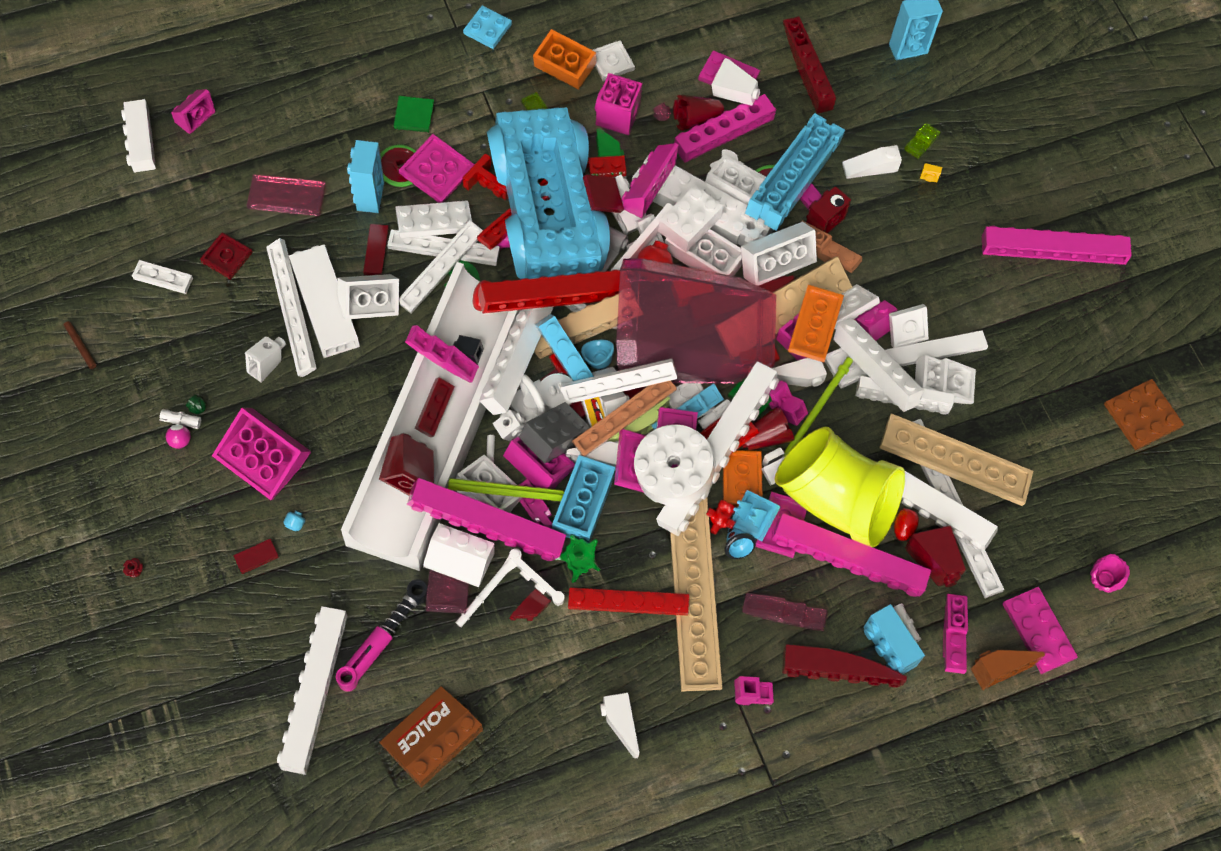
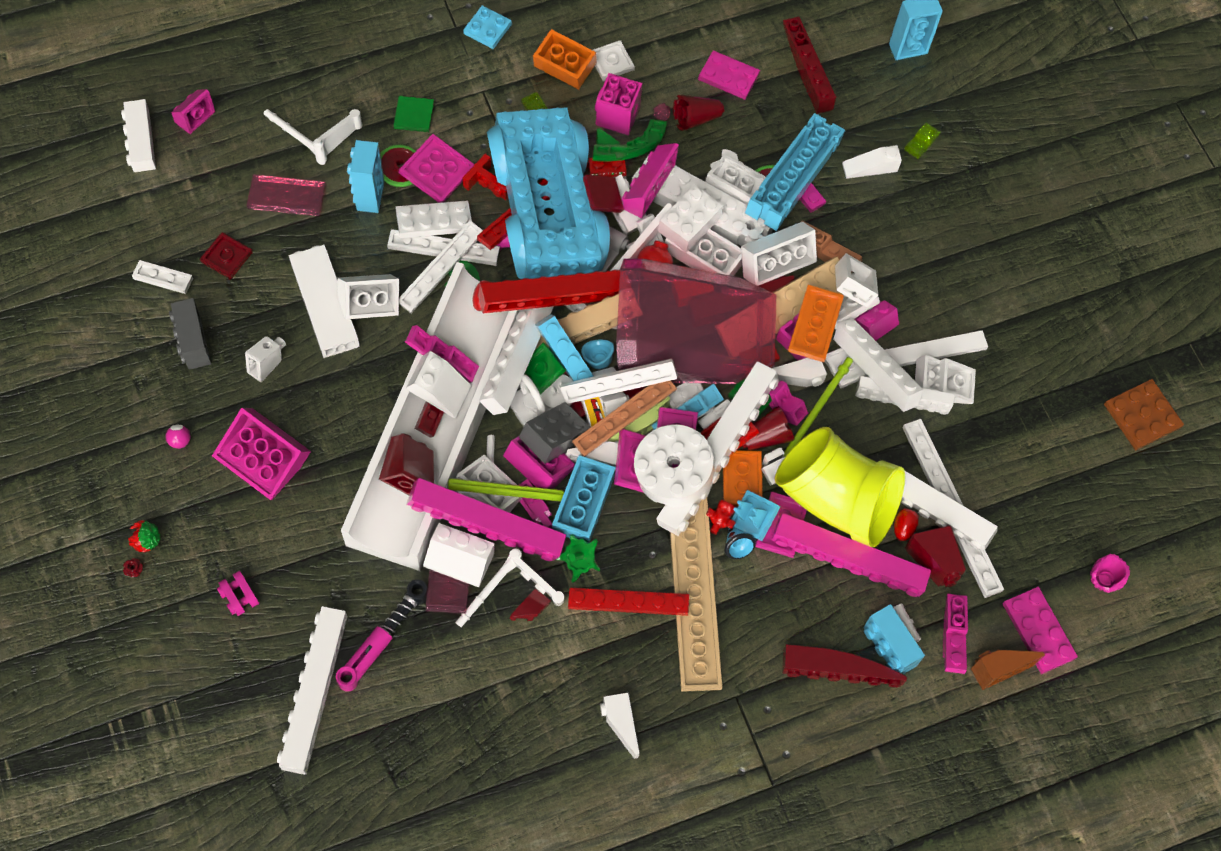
copper bar [63,321,97,369] -> none
white pin [160,409,201,429] -> none
dark green plate [186,394,206,414] -> none
dark red tile [233,539,279,574] -> none
white plate [267,238,317,377] -> none
medium azure piece [283,510,305,531] -> none
dark red tile [363,224,389,276] -> none
dark orange slope [379,686,483,788] -> none
black brick [453,335,484,365] -> none
white brick [493,410,526,441] -> none
dark pink brick [674,94,776,163] -> none
white slope [711,58,760,106] -> none
dark pink brick [734,676,774,706] -> none
clear pink slope [742,593,828,631] -> none
dark red brick [806,186,851,234] -> none
tan plate [879,413,1033,506] -> none
white plate [889,304,929,348] -> none
yellow plate [920,163,942,183] -> none
dark pink brick [982,226,1132,265] -> none
none -> green piece [128,520,160,552]
none -> dark grey brick [169,298,211,370]
none -> dark pink brick [217,570,259,616]
none -> white piece [264,109,362,165]
none -> white slope [406,351,471,418]
none -> green tile [524,342,566,395]
none -> green tile [592,119,667,161]
none -> white window [835,253,878,308]

